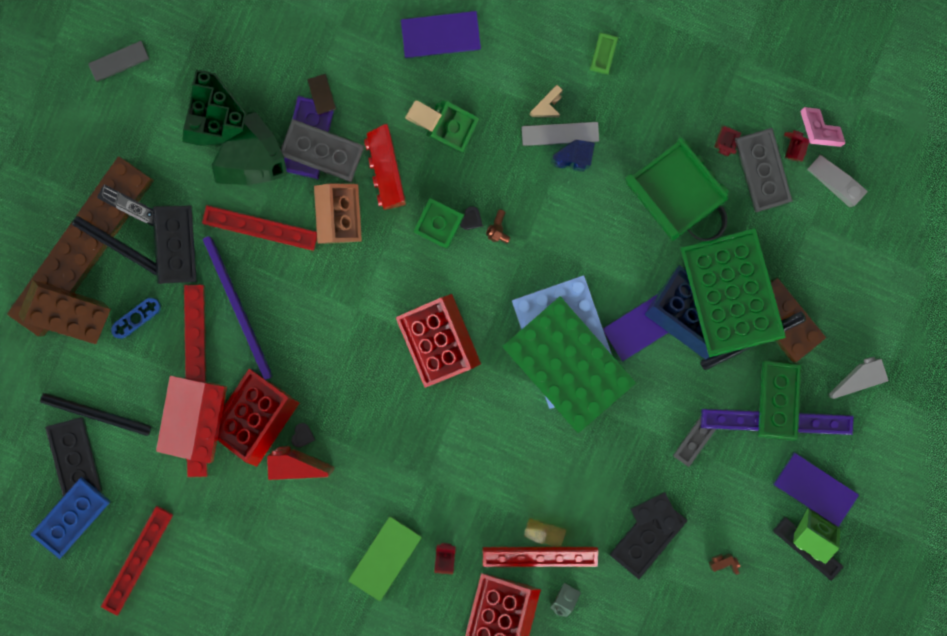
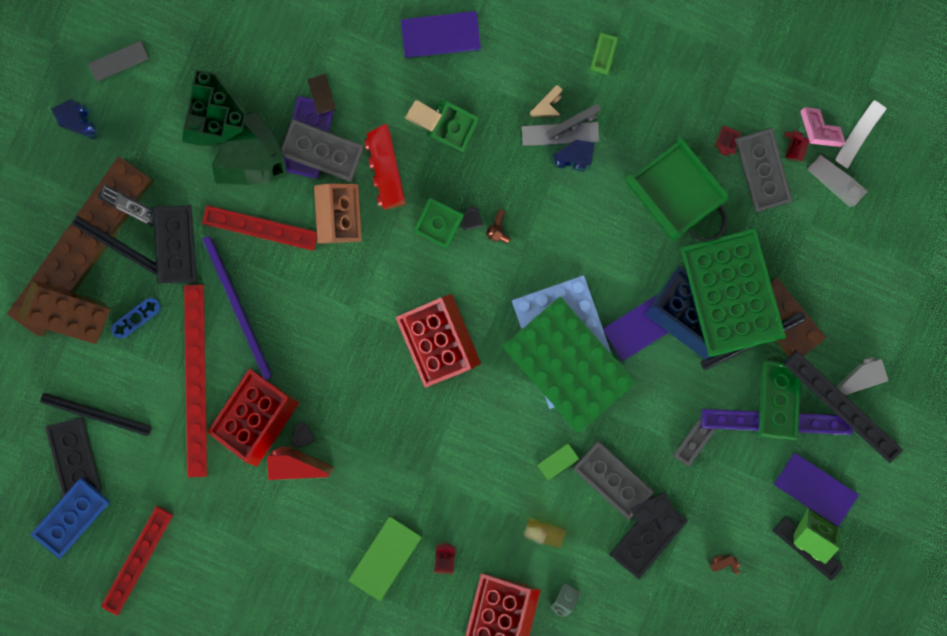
slope [156,376,227,463] -> none
red tile [483,547,598,567] -> none
none -> clear blue slope [51,99,97,140]
none -> bright green tile [537,443,579,481]
none -> dark grey plate [545,104,601,140]
none -> dark grey tile [572,441,655,520]
none -> black tile [783,349,903,463]
none -> white sticker [835,100,886,168]

